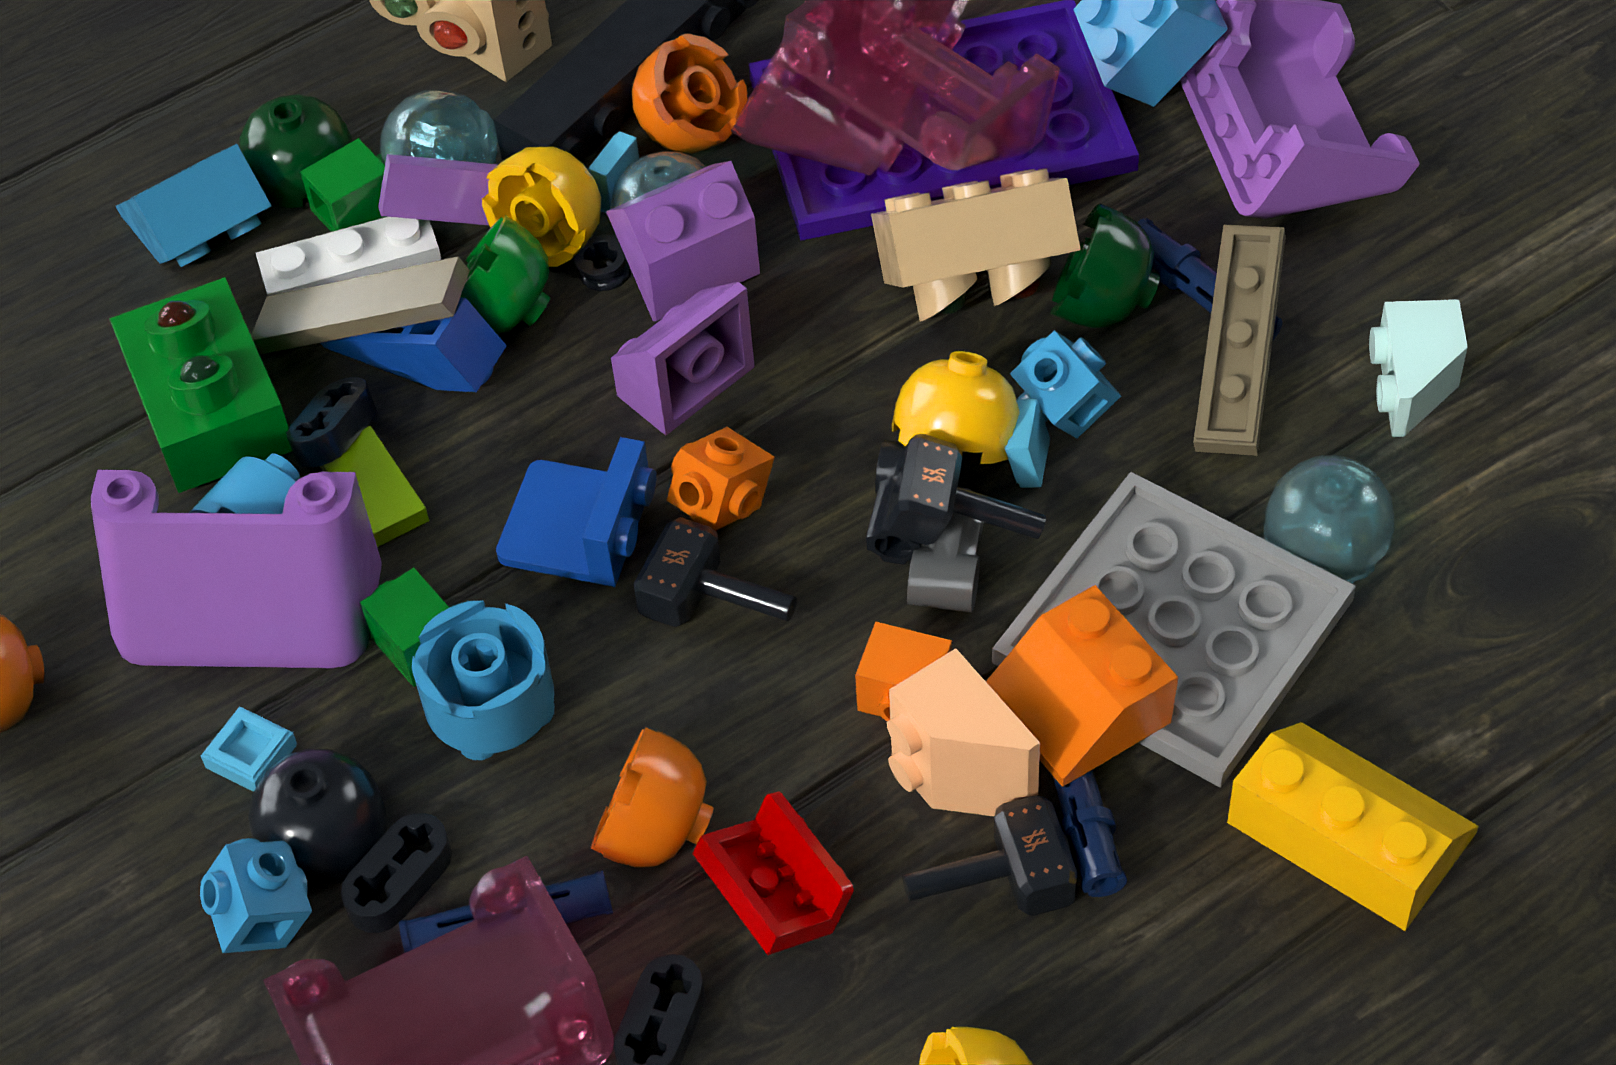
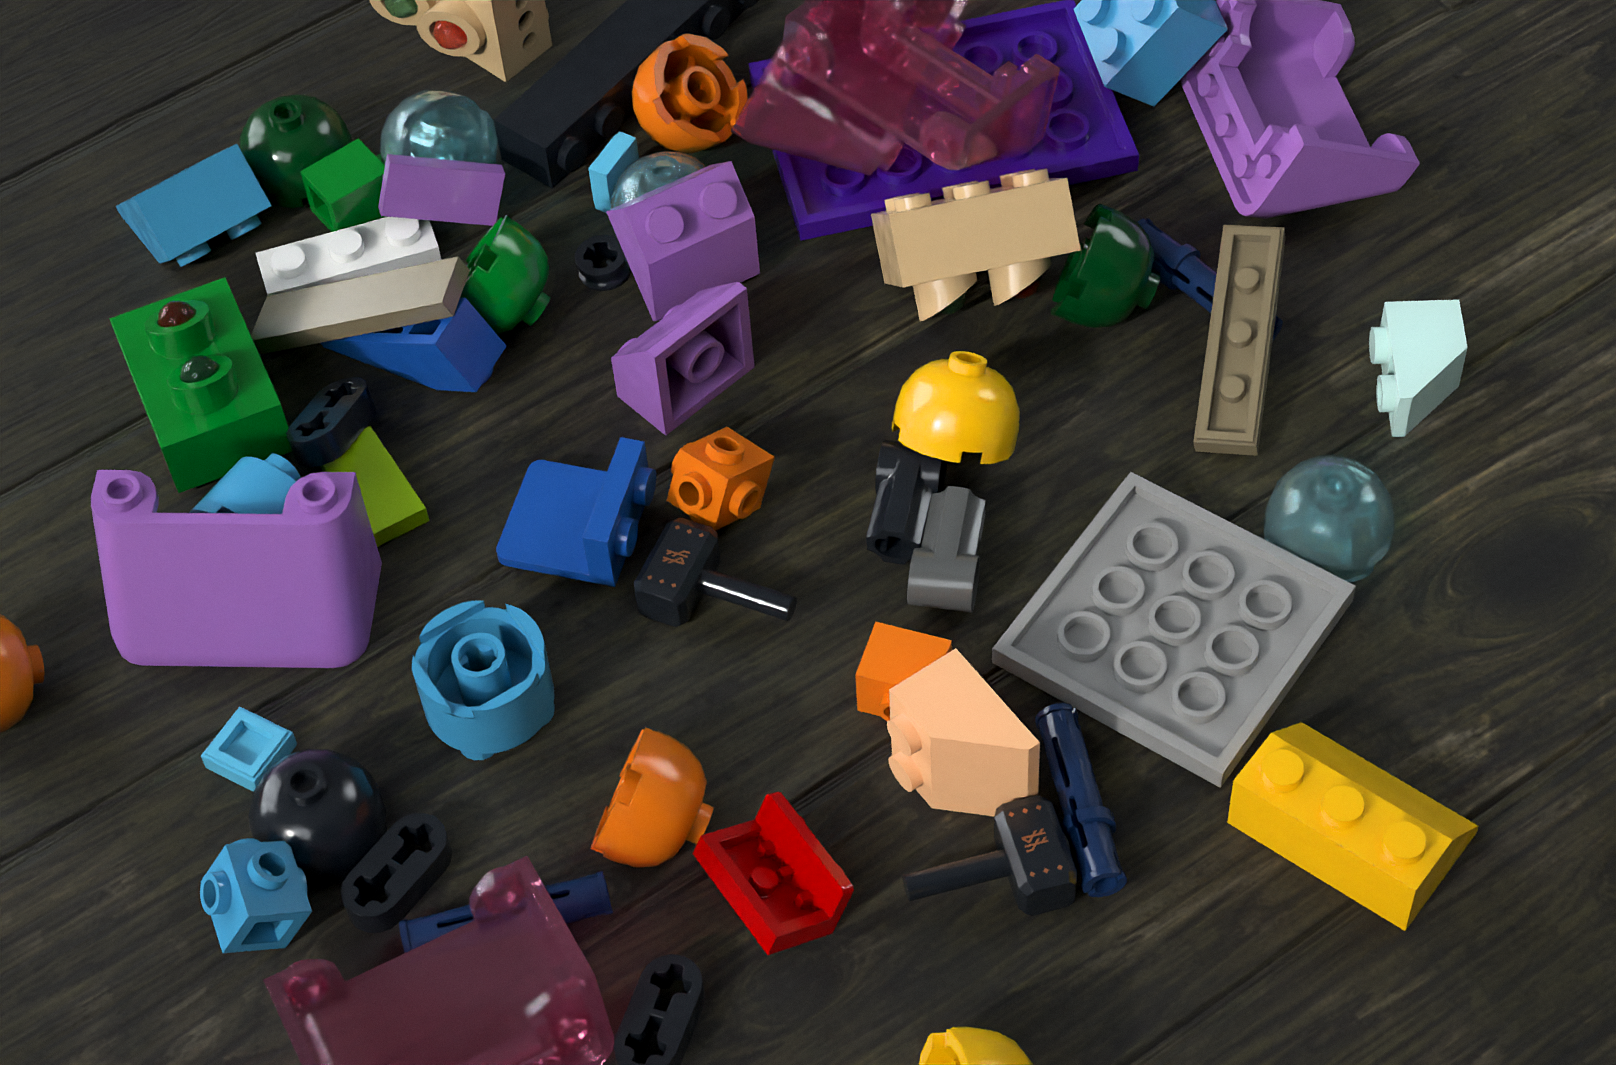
green brick [360,568,450,687] -> none
yellow cylinder [482,147,601,267] -> none
black piece [886,434,1046,545] -> none
orange slope [986,585,1179,787] -> none
medium azure tile [1005,399,1050,488] -> none
dark azure brick [1010,330,1121,438] -> none

